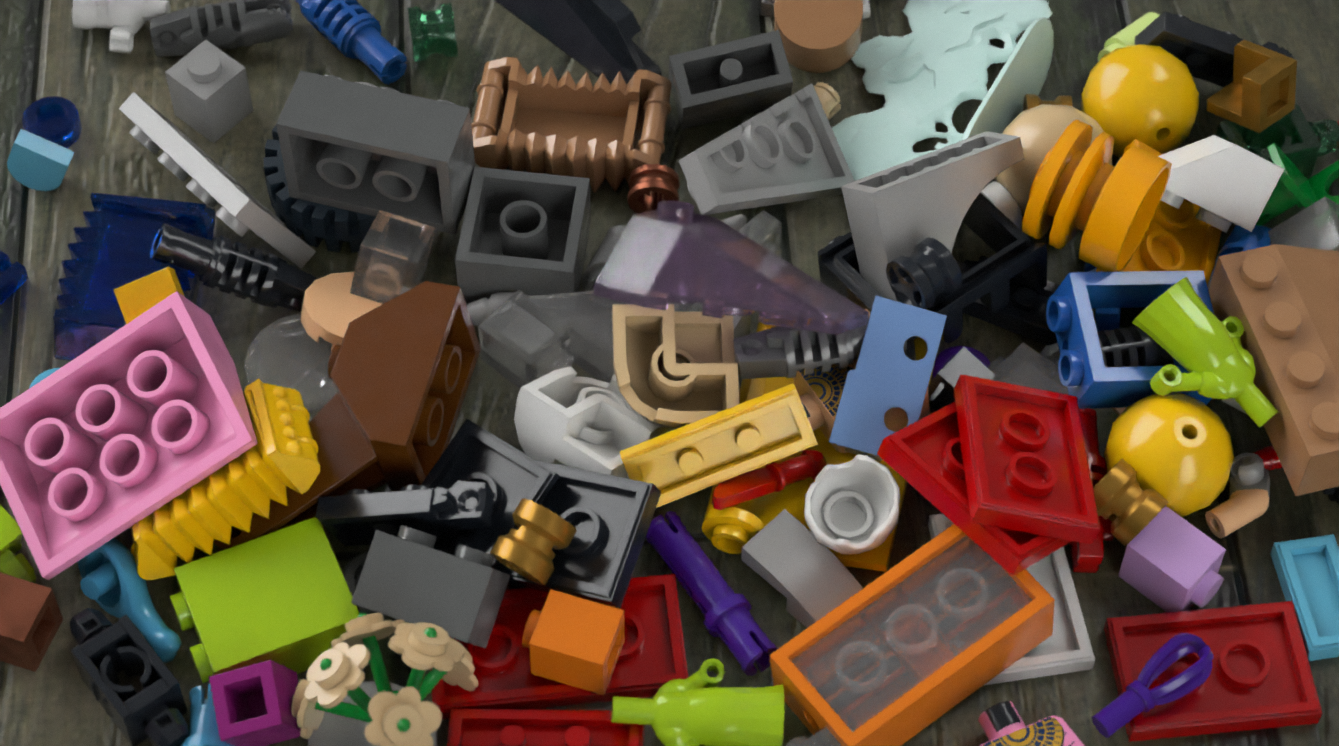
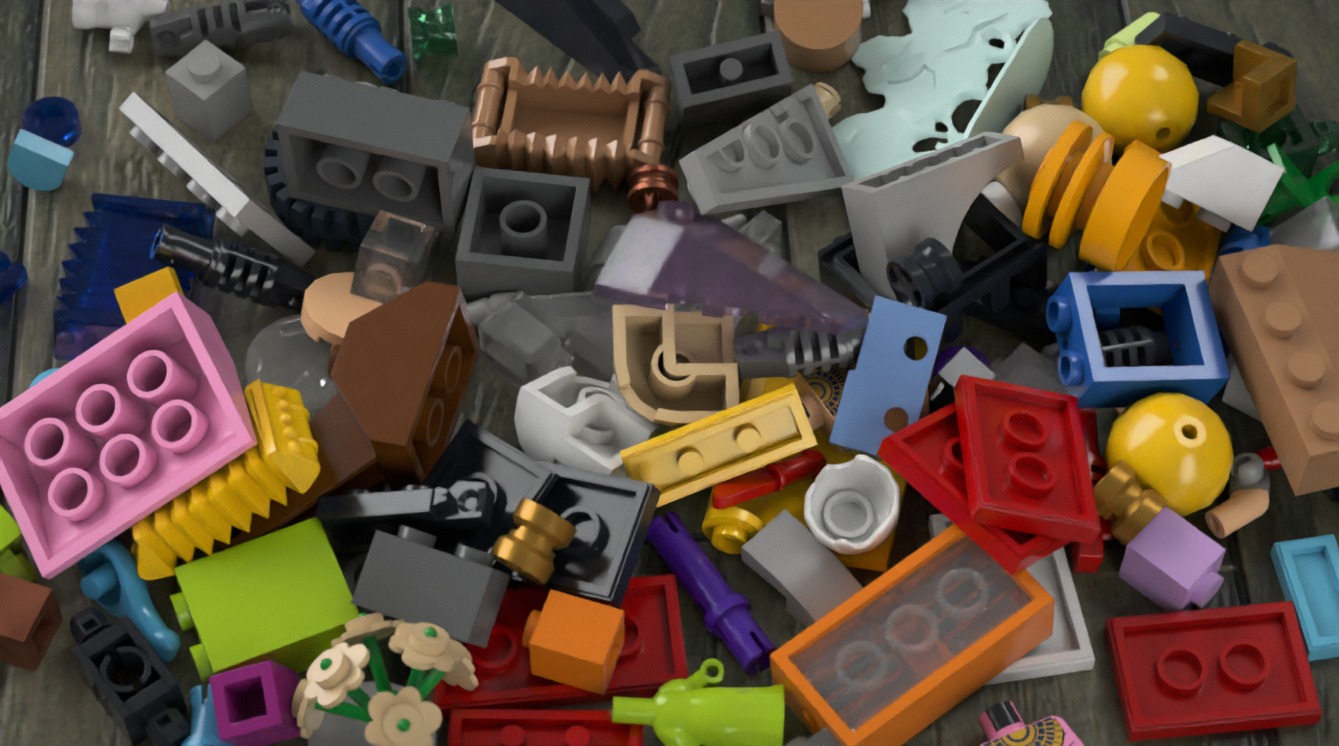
dark purple piece [1091,633,1213,738] -> none
lime piece [1132,277,1279,428] -> none

